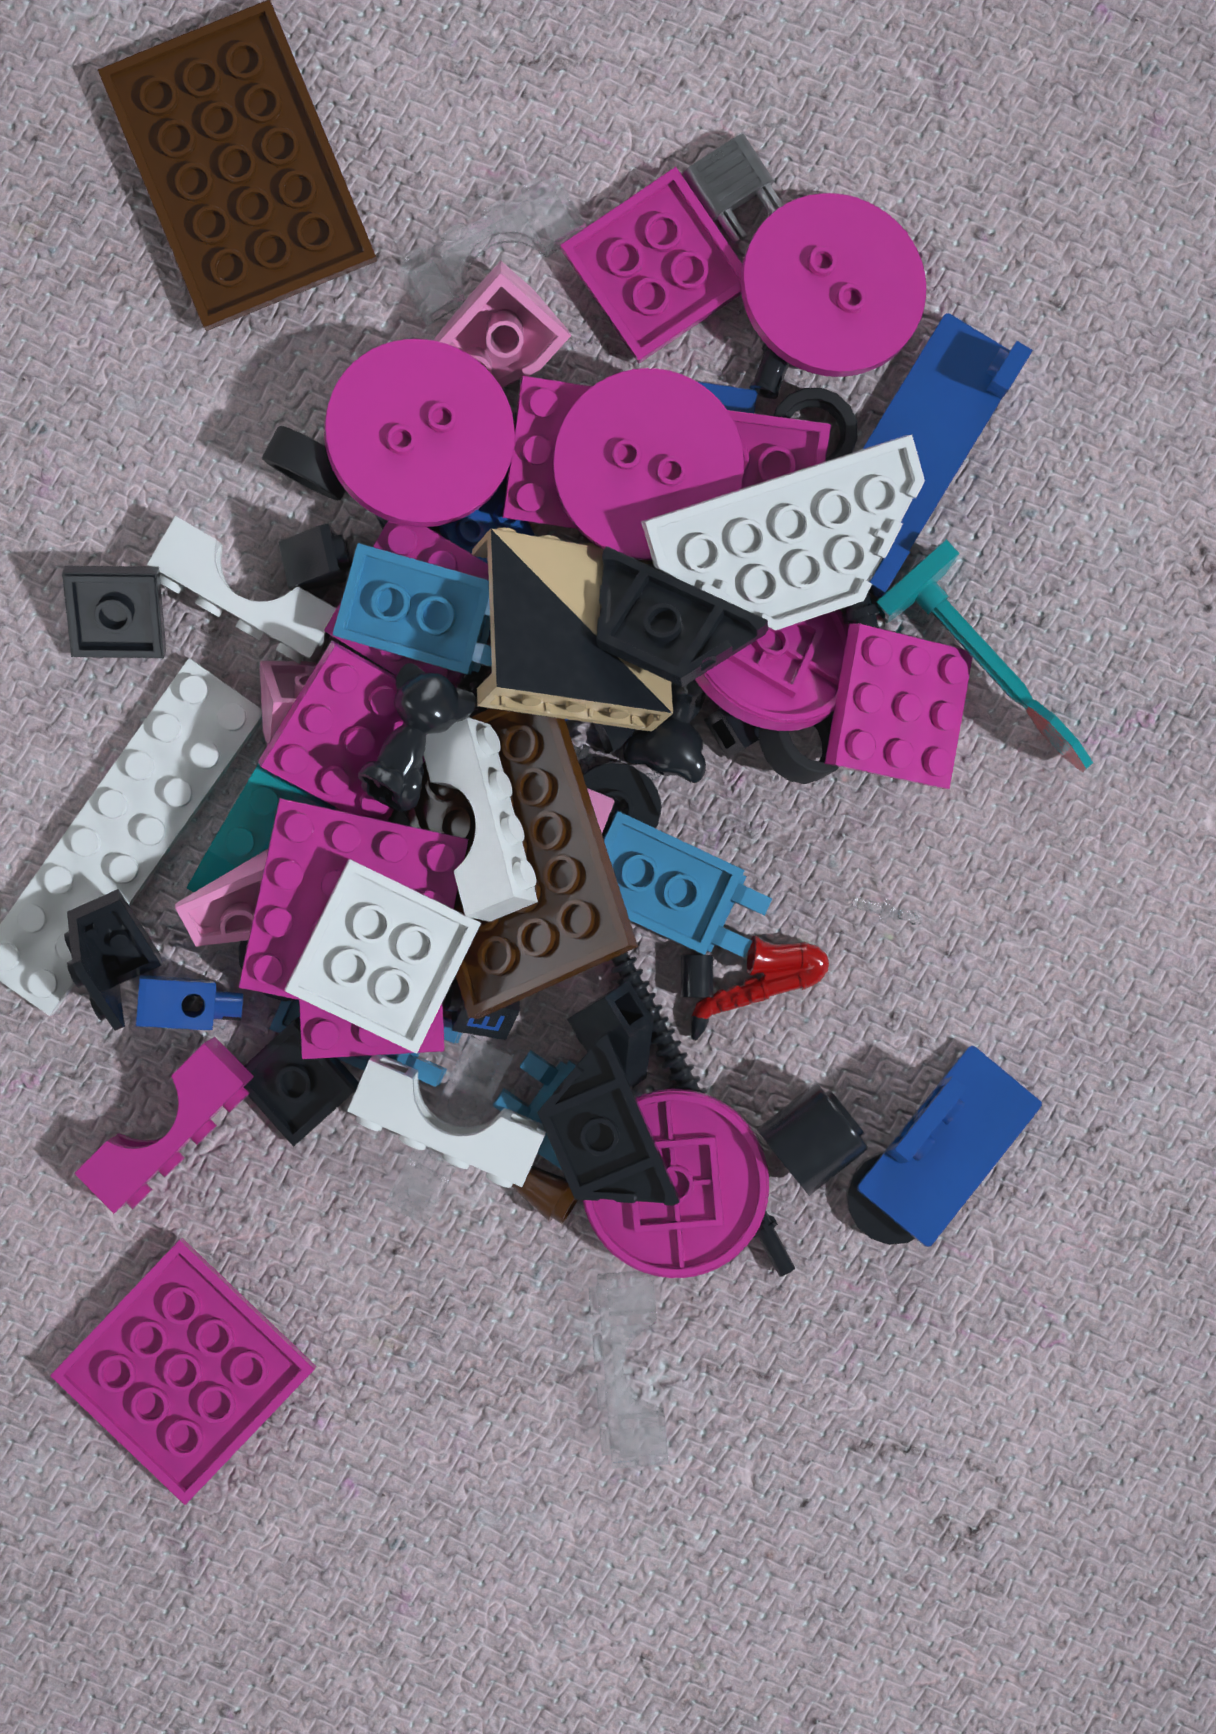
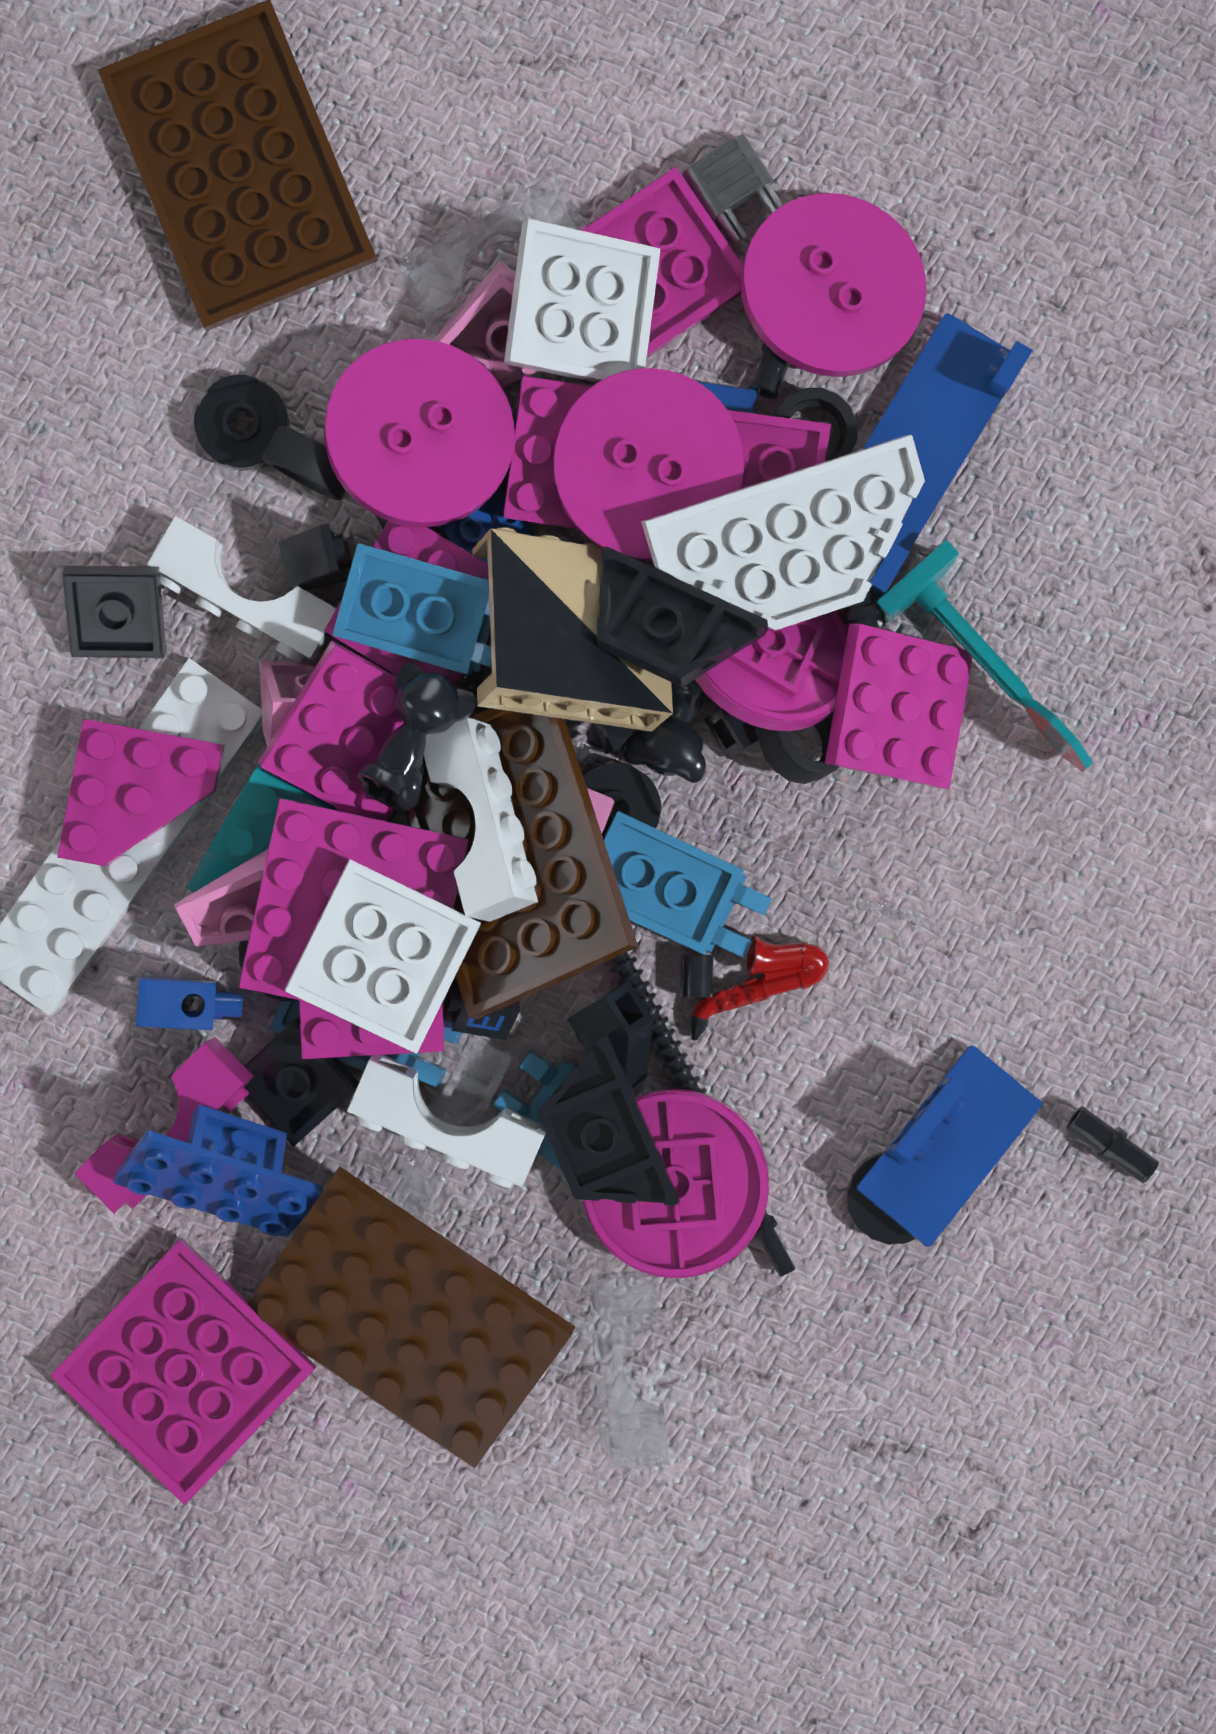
black bracket [64,889,162,1031] -> none
reddish brown cone [512,1165,578,1224] -> none
black piece [757,1083,868,1196] -> none
none -> dark pink plate [57,719,225,866]
none -> blue bracket [113,1104,323,1237]
none -> black plate [194,375,289,471]
none -> reddish brown plate [248,1167,575,1468]
none -> white plate [504,219,661,383]
none -> black pin [1066,1106,1159,1183]

